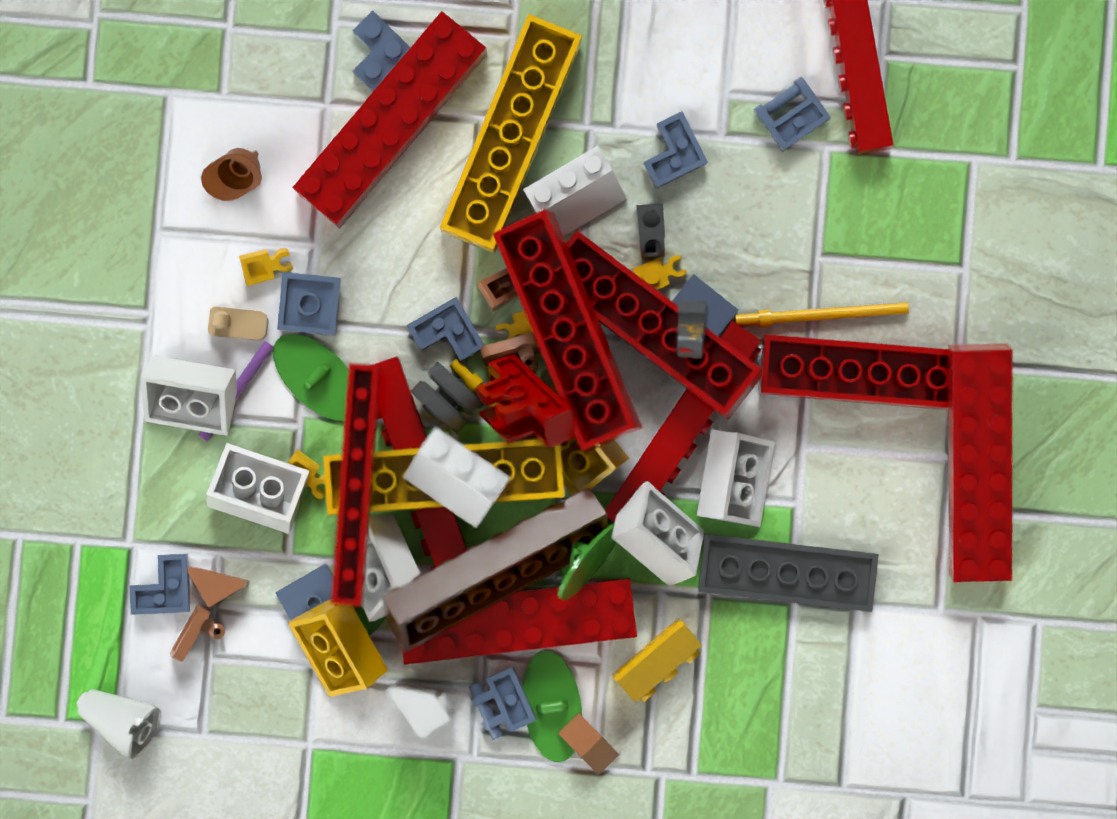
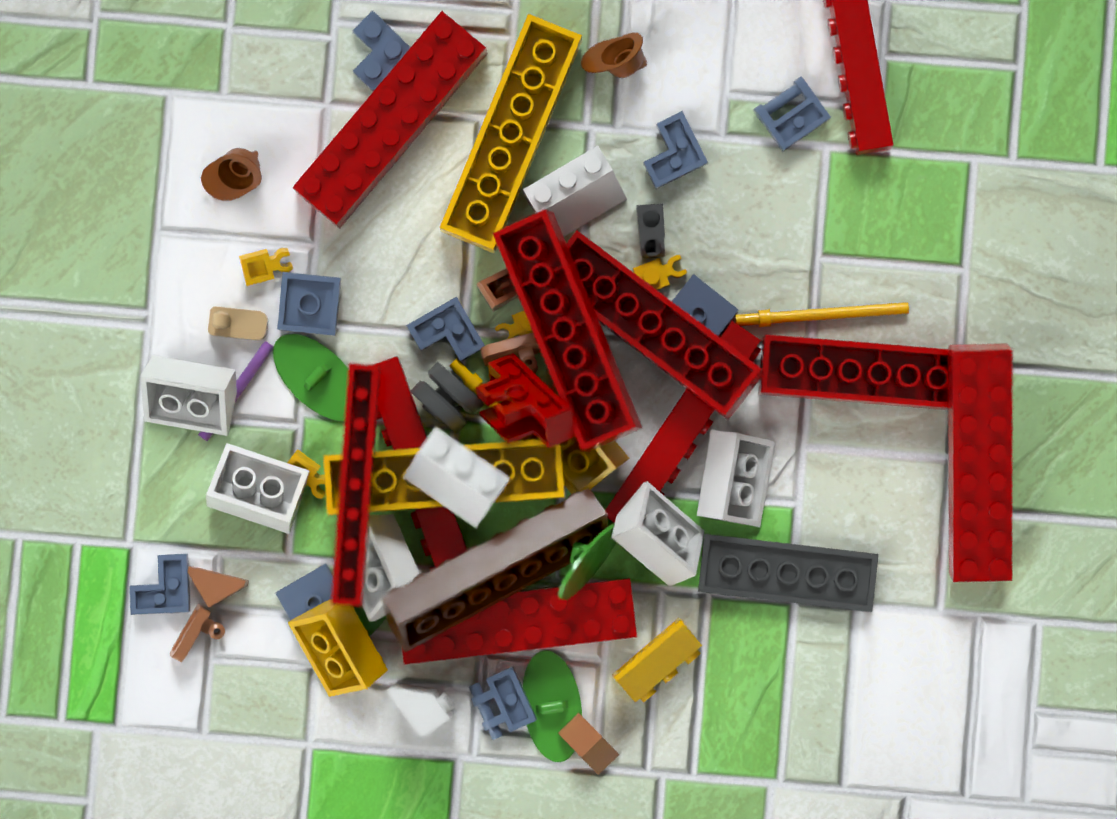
white cone [77,689,162,760] -> none
dark grey leg [677,300,708,358] -> none
none -> dark orange piece [581,32,647,78]

